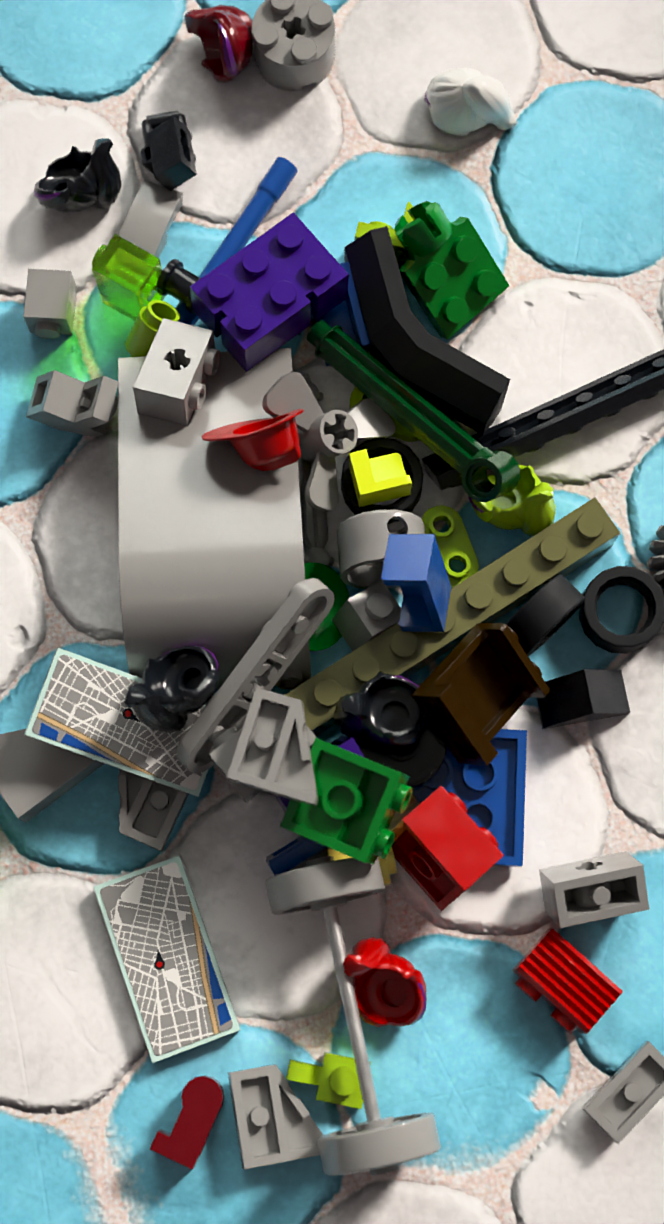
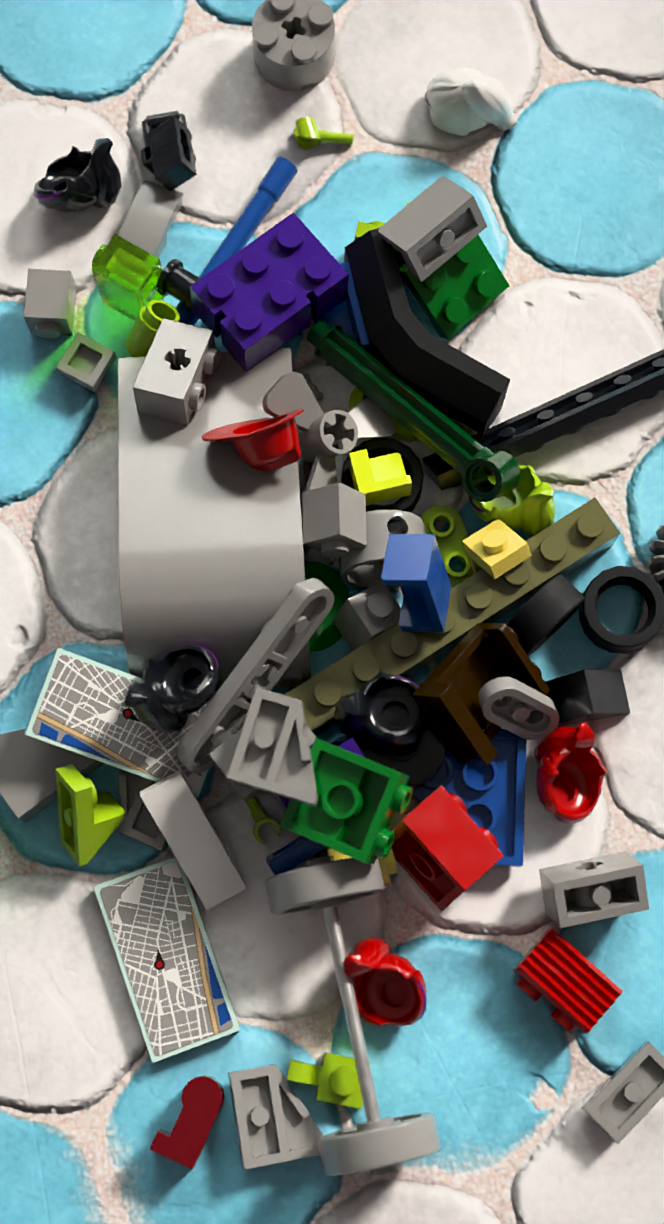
light grey brick [26,370,119,436] -> none
dark red hair [184,5,253,83] -> none
none -> lime slope [55,764,126,867]
none -> plate [56,332,117,393]
none -> white tile [140,770,247,910]
none -> lime hand [246,796,281,845]
none -> lime hand [294,117,353,150]
none -> light grey brick [302,482,367,558]
none -> light grey panel [378,176,487,282]
none -> light yellow bracket [462,518,532,579]
none -> light grey plate [478,677,559,740]
none -> red hair [534,722,607,824]

